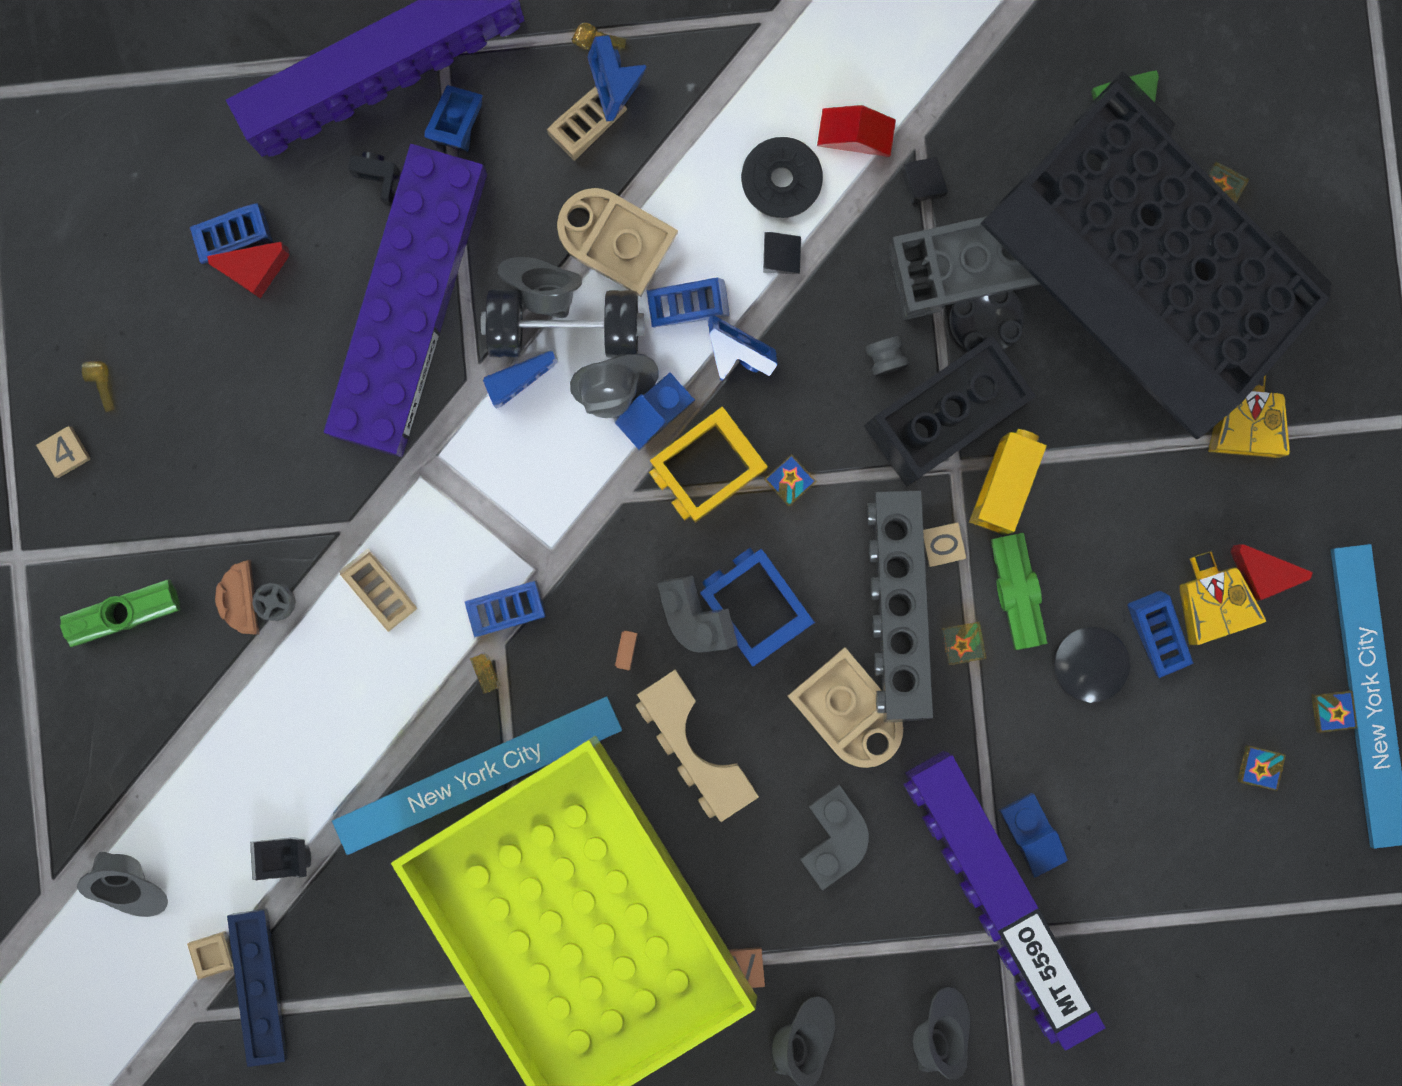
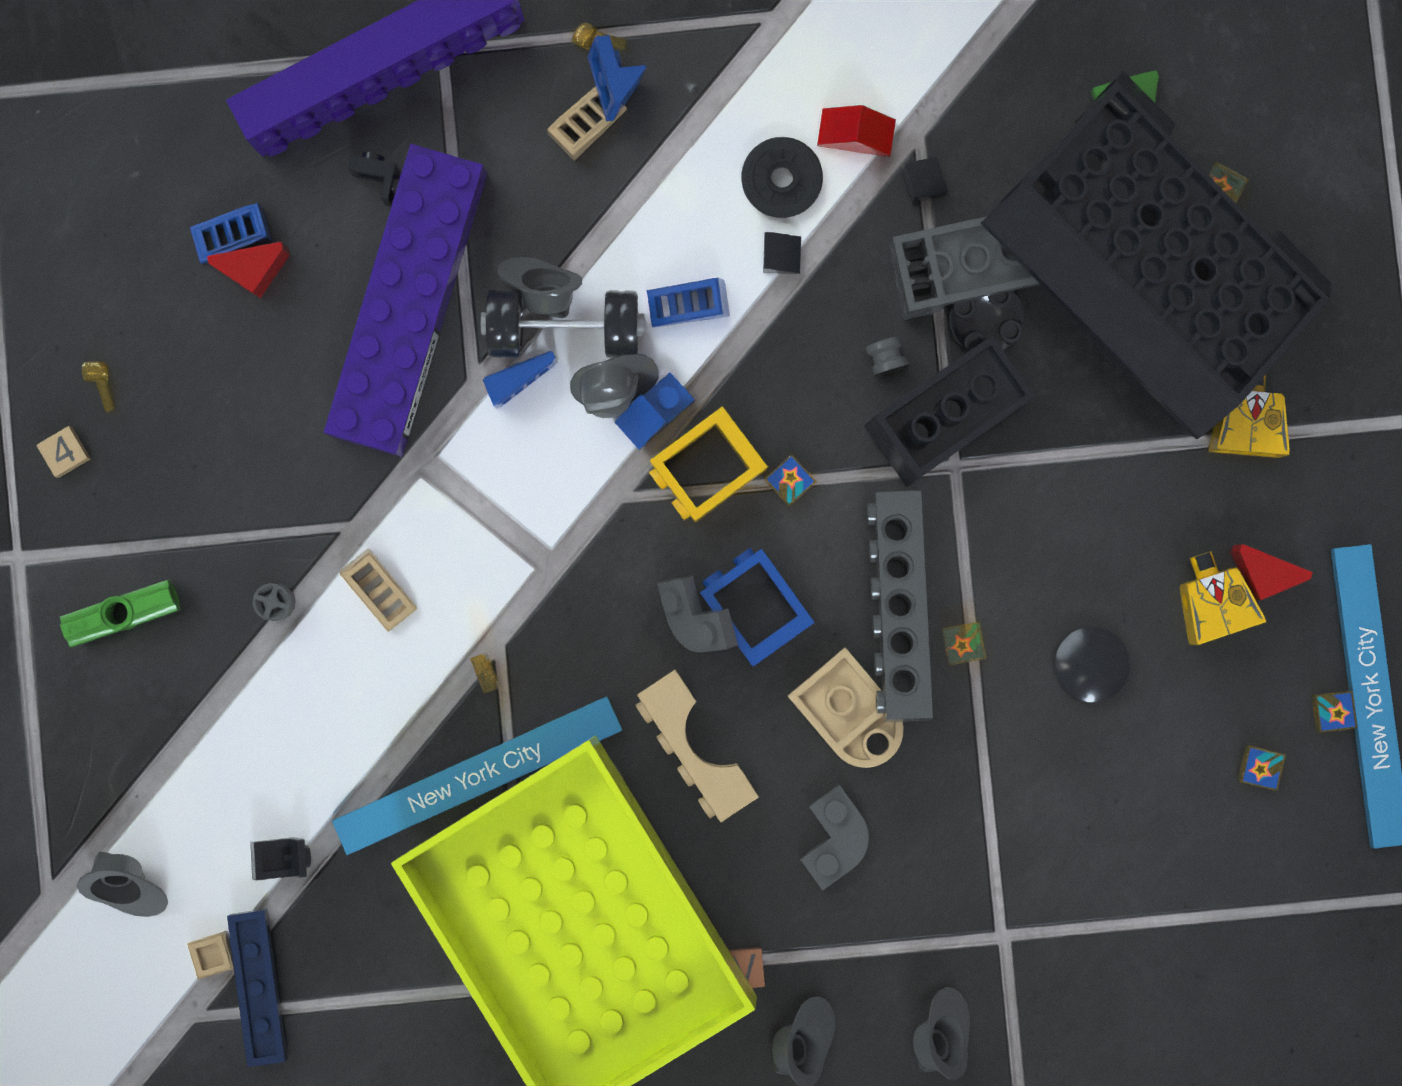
nougat tile [215,560,259,634] -> none
blue slope [424,85,483,152] -> none
blue slope [464,581,547,638] -> none
tan plate [557,188,679,297] -> none
nougat tile [615,630,638,670] -> none
slope [708,314,778,381] -> none
dark purple brick [903,751,1105,1051] -> none
tan tile [923,522,966,567] -> none
yellow window [969,429,1047,535] -> none
bright green piece [991,533,1047,650] -> none
blue slope [999,793,1068,878] -> none
blue slope [1127,591,1193,678] -> none

